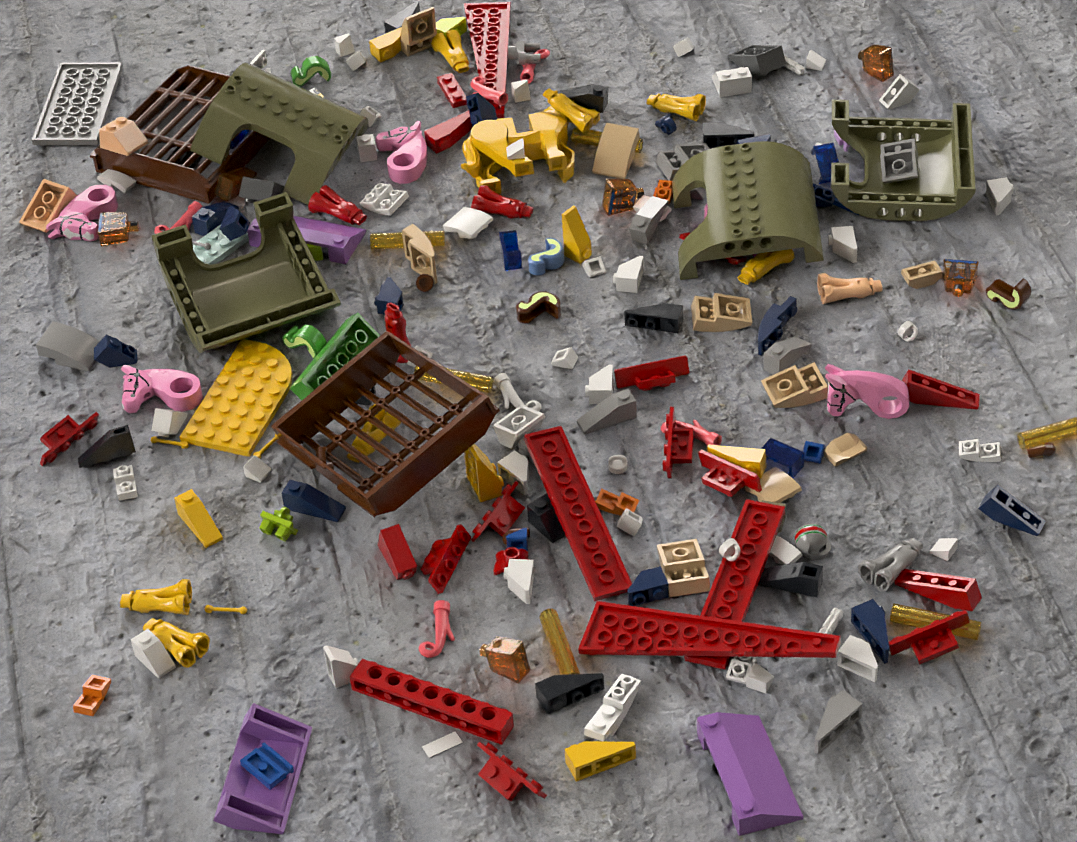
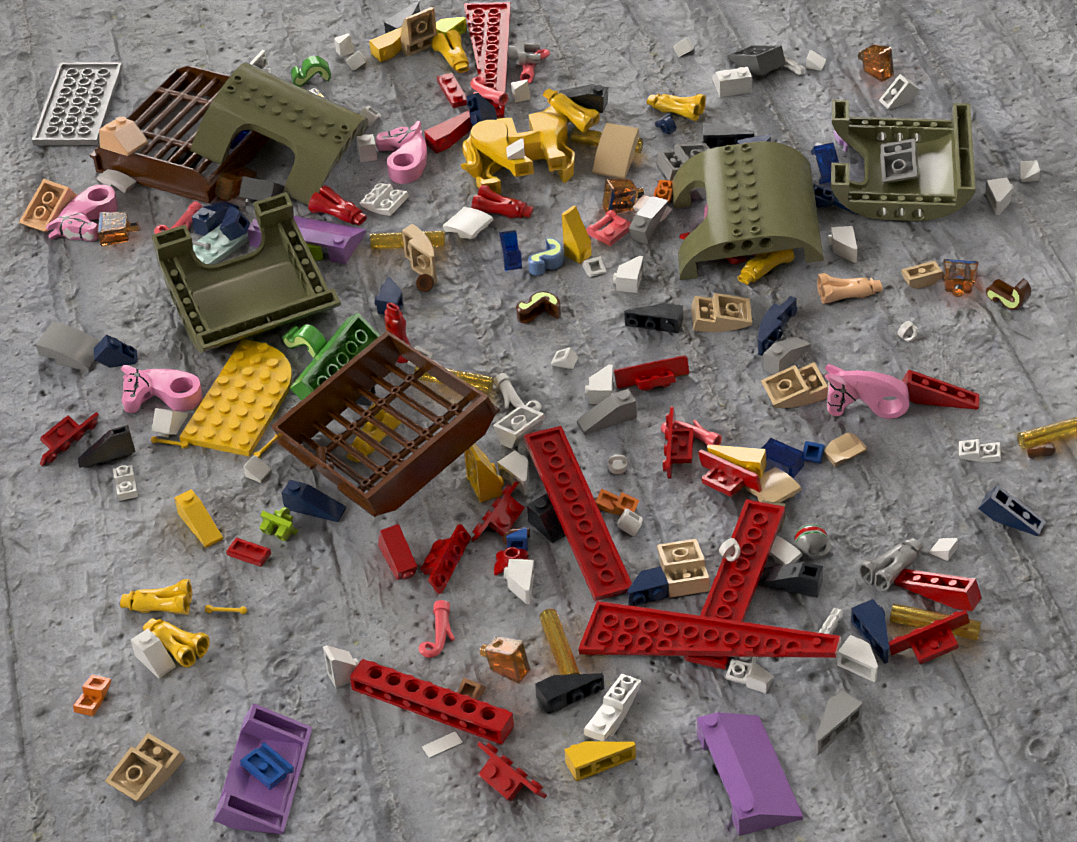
none -> tan slope [105,733,185,803]
none -> red plate [226,537,272,567]
none -> medium nougat slope [457,677,486,700]
none -> coral plate [586,210,632,246]
none -> white slope [1019,160,1040,182]

